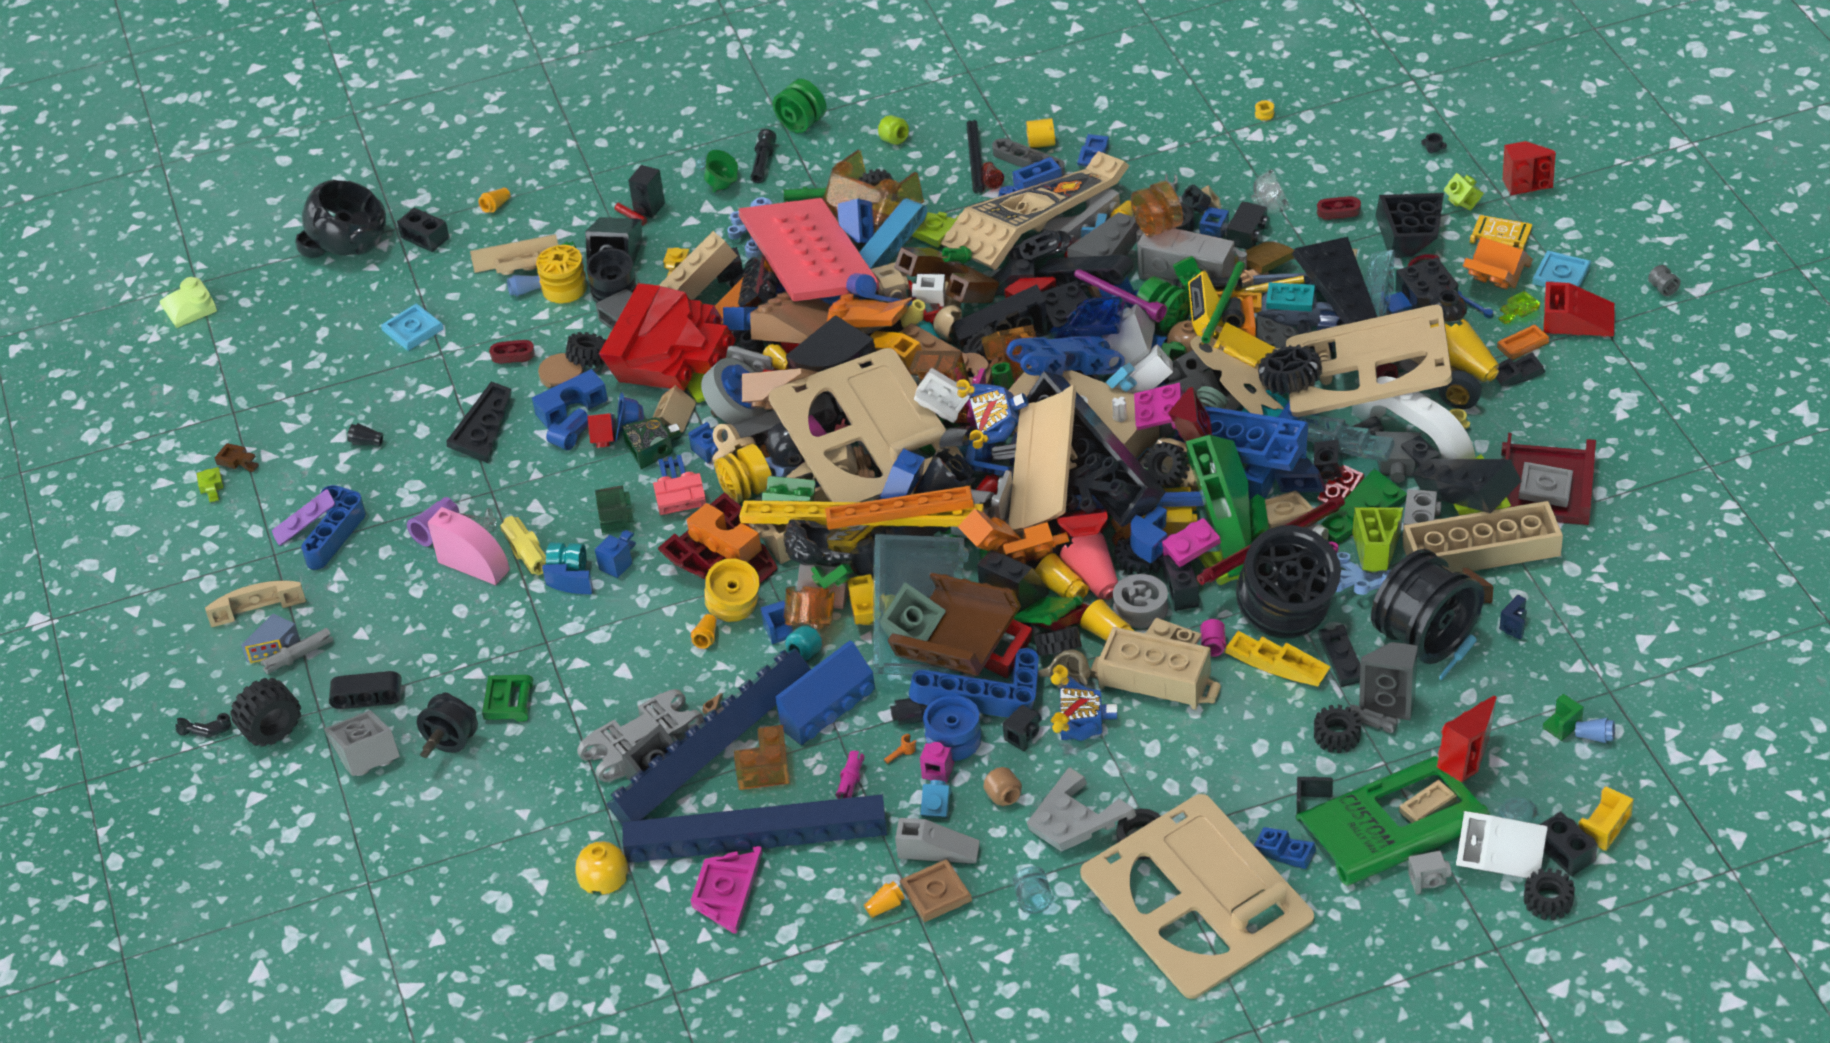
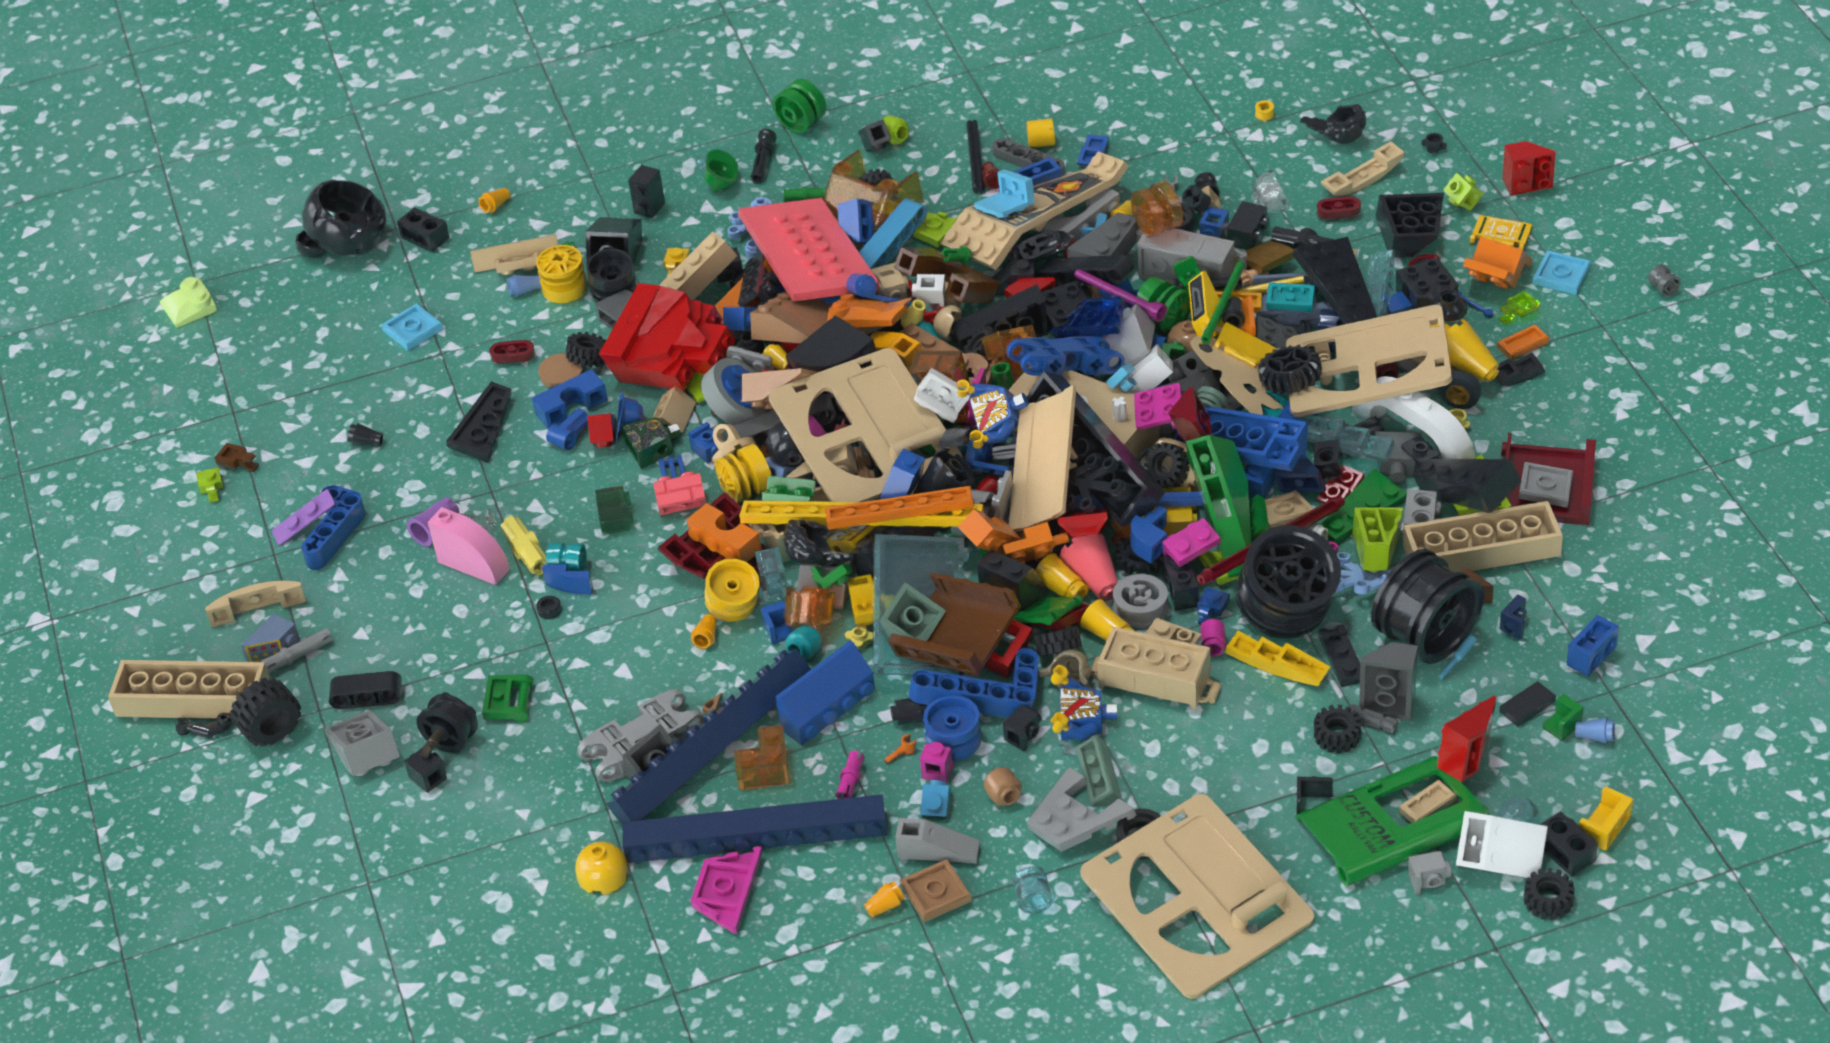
blue brick [595,530,636,578] -> none
red wheel [614,203,647,226] -> none
blue slope [1254,827,1316,869] -> none
red slope [1543,282,1615,336] -> none
none -> tan brick [108,660,270,719]
none -> black brick [404,747,447,793]
none -> black tile [536,596,562,619]
none -> clear light blue brick [755,547,788,601]
none -> light yellow plate [845,624,874,649]
none -> black brick [858,120,891,152]
none -> medium azure bracket [974,169,1035,218]
none -> sand green slope [1076,734,1123,807]
none -> black wheel [1194,172,1220,197]
none -> blue plate [1197,587,1230,624]
none -> black piece [1270,226,1334,250]
none -> black hair [1300,104,1367,144]
none -> tan slope [1321,141,1405,196]
none -> black tile [1499,681,1556,727]
none -> blue brick [1567,615,1619,677]

